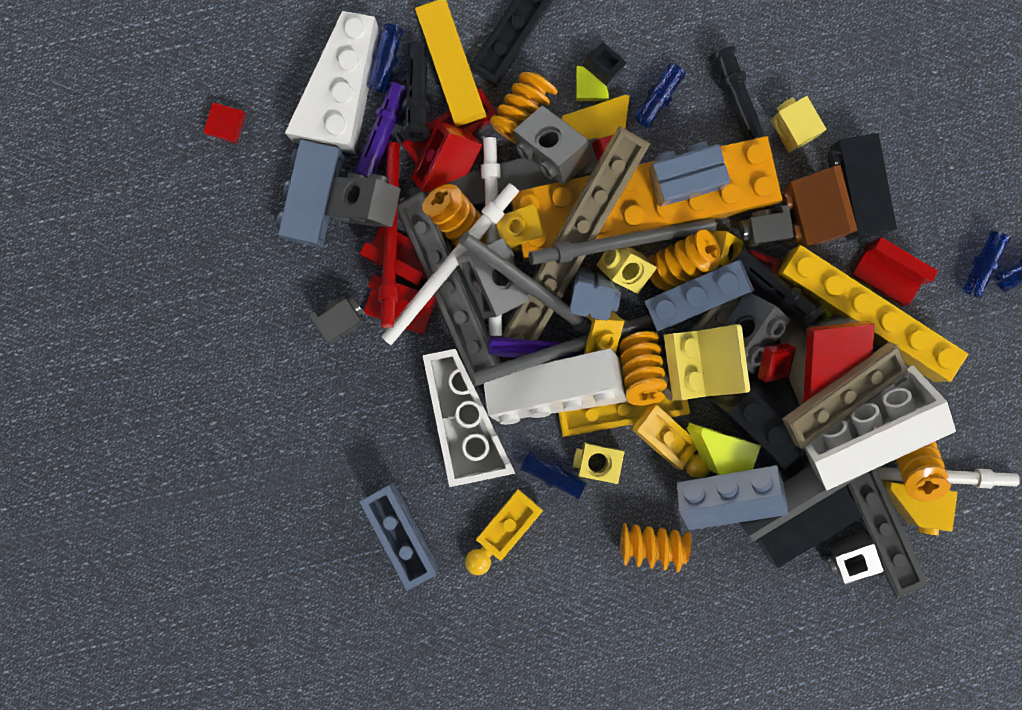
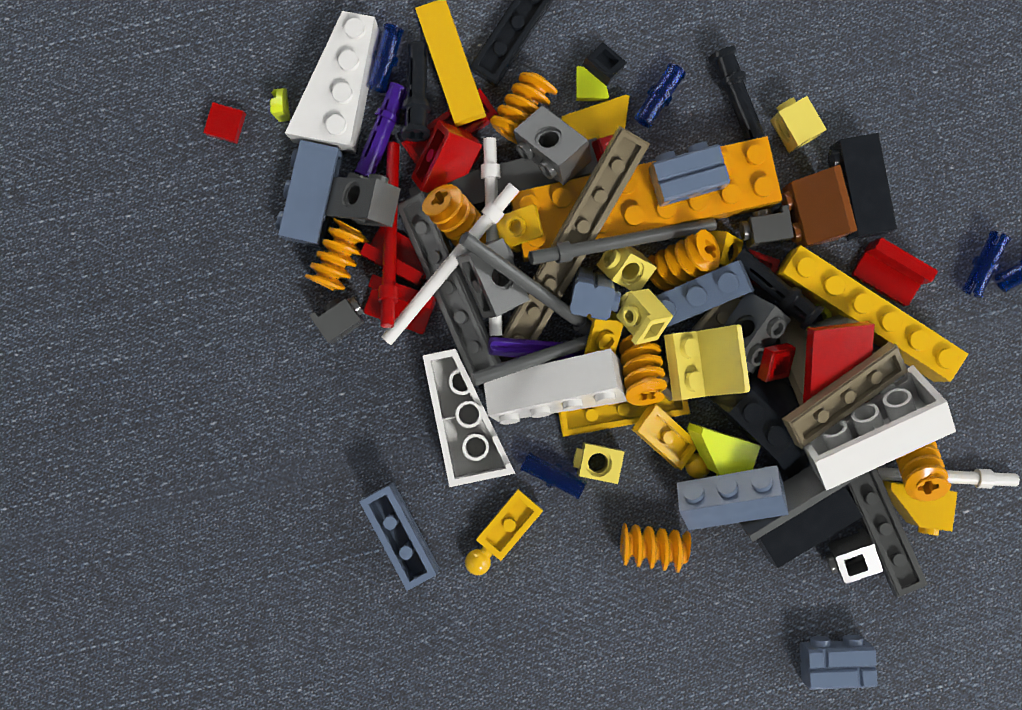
none -> neon yellow tile [270,88,290,122]
none -> light orange piece [304,218,369,291]
none -> light yellow brick [616,289,673,345]
none -> sand blue brick [799,635,878,690]

